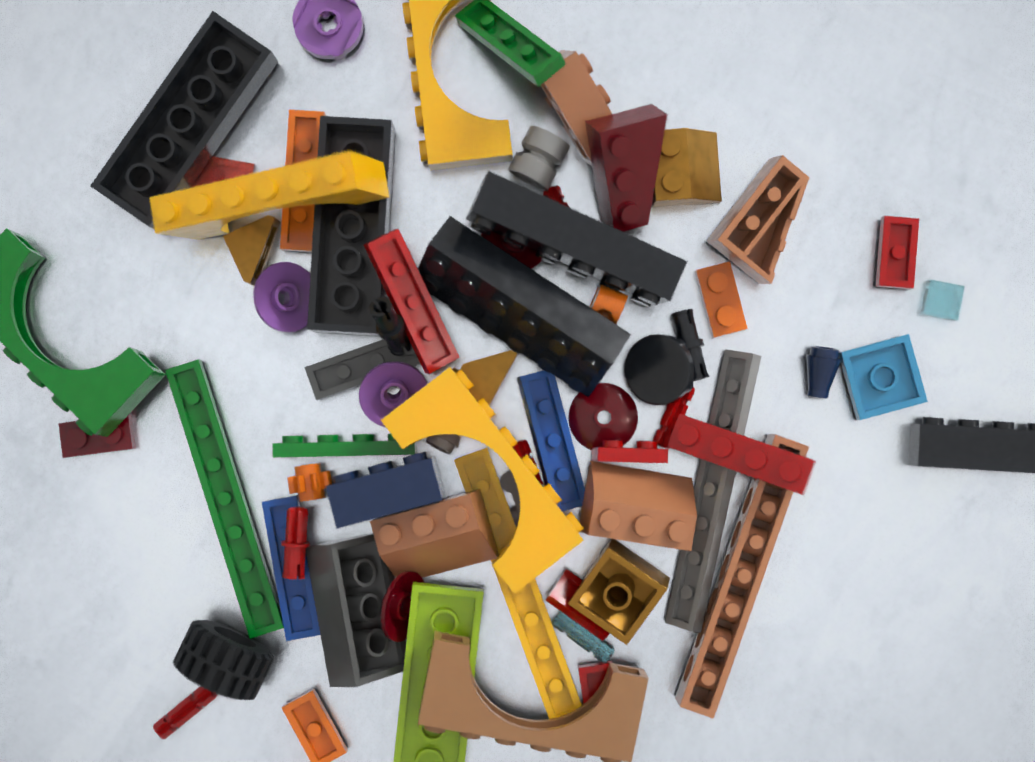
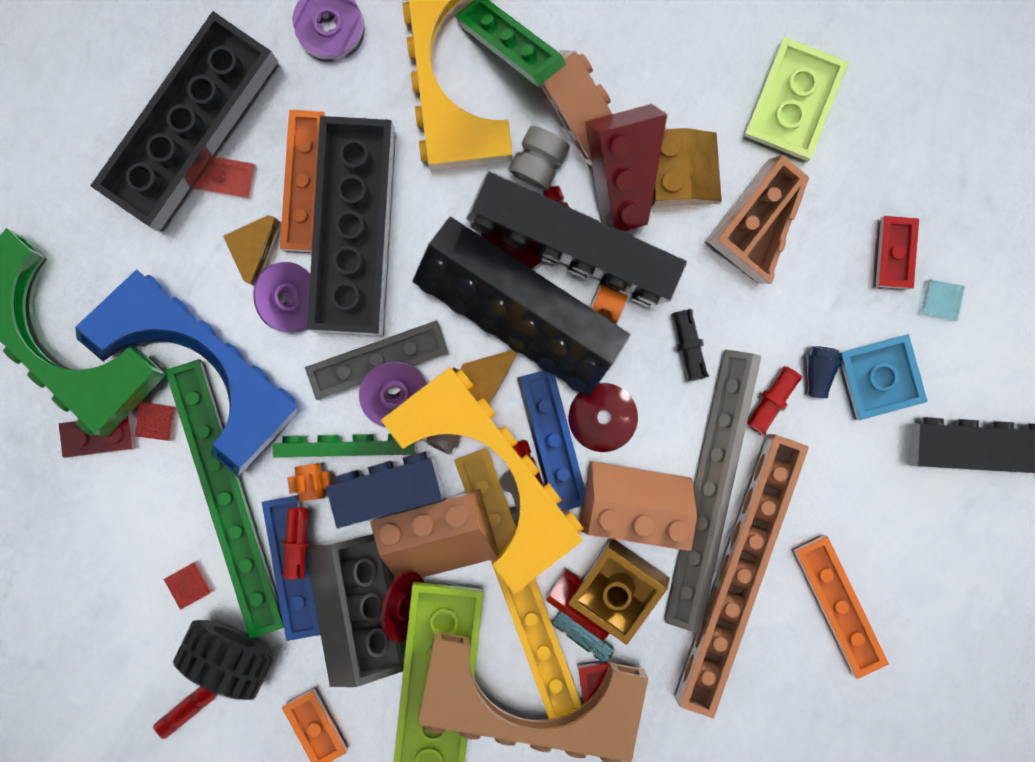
yellow arch [149,151,390,240] -> none
red plate [364,229,460,374] -> none
black pin [369,297,411,356] -> none
red plate [591,440,668,463] -> none
black tile [625,334,694,405] -> none
red axle [653,387,695,449] -> none
red plate [667,413,816,496] -> none
orange plate [694,261,748,338] -> none
none -> blue arch [75,269,298,477]
none -> clear red tile [135,402,177,441]
none -> clear red tile [163,561,213,610]
none -> yellowish green plate [744,36,849,161]
none -> red pin [746,366,803,436]
none -> orange plate [793,535,889,680]

